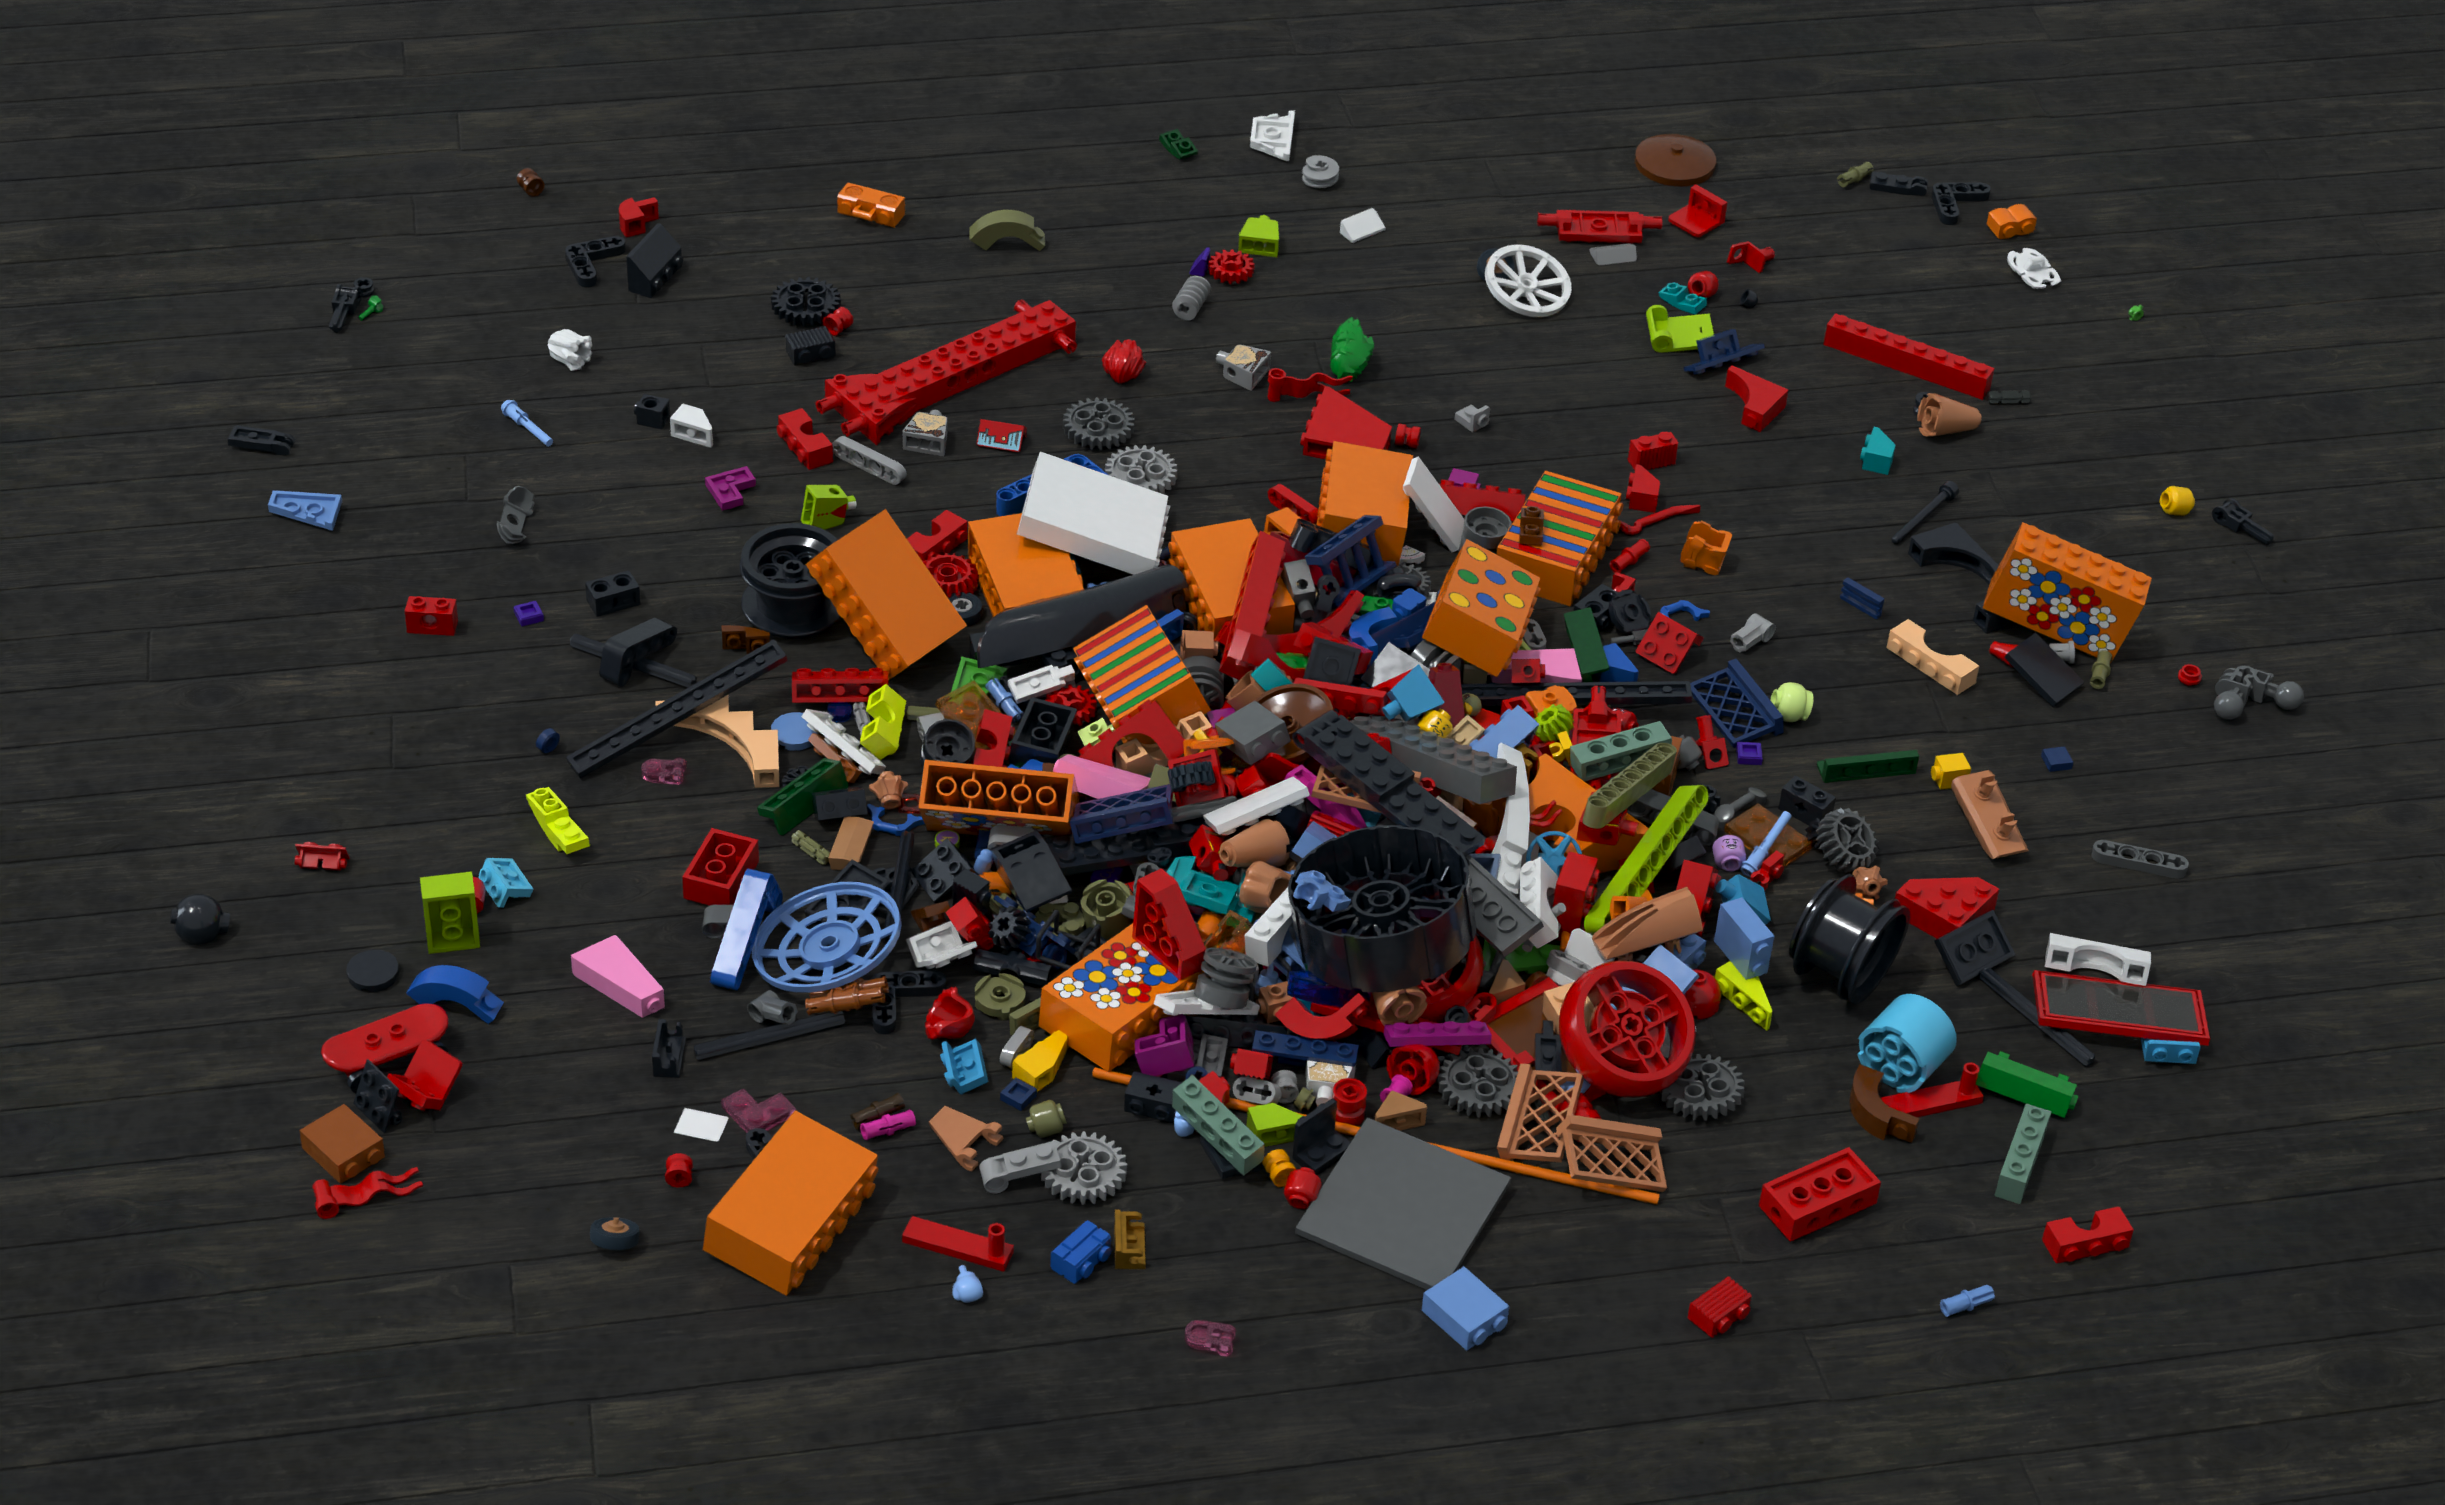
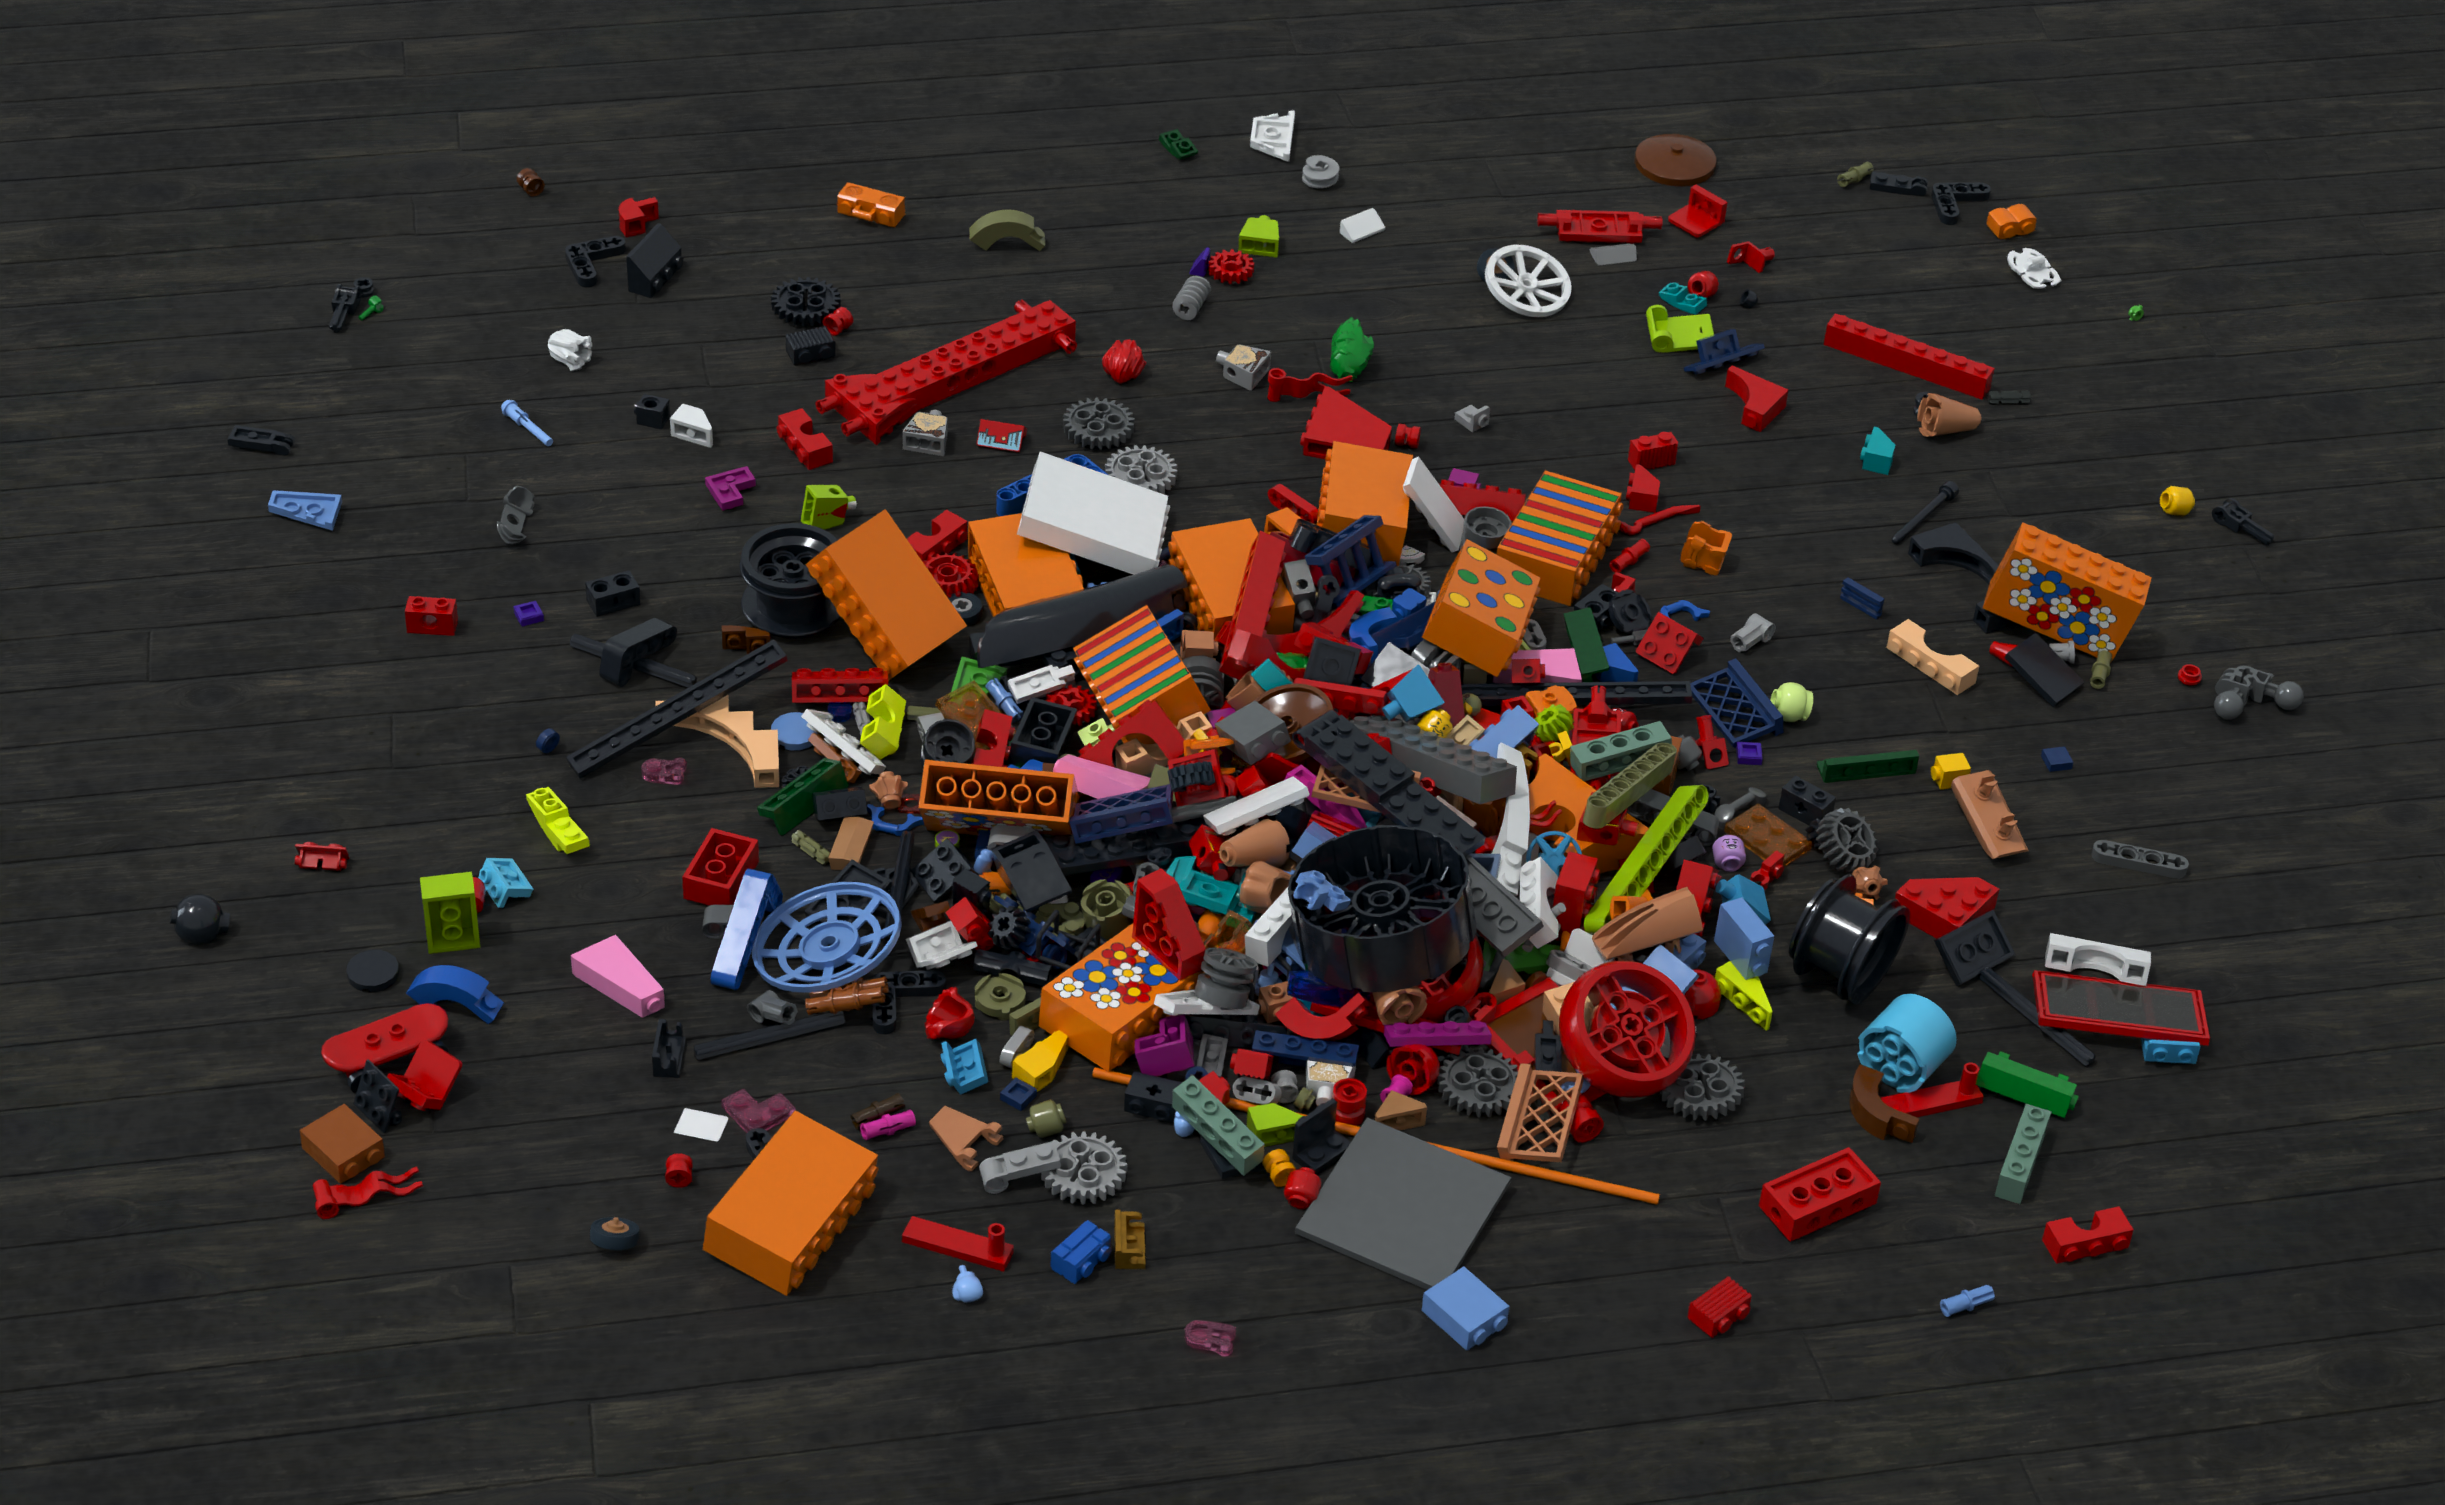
light grey beam [832,436,907,485] -> none
reddish brown slope [1519,506,1544,545] -> none
nougat fence [1556,1114,1667,1192] -> none
light blue pin [1740,811,1792,877] -> none

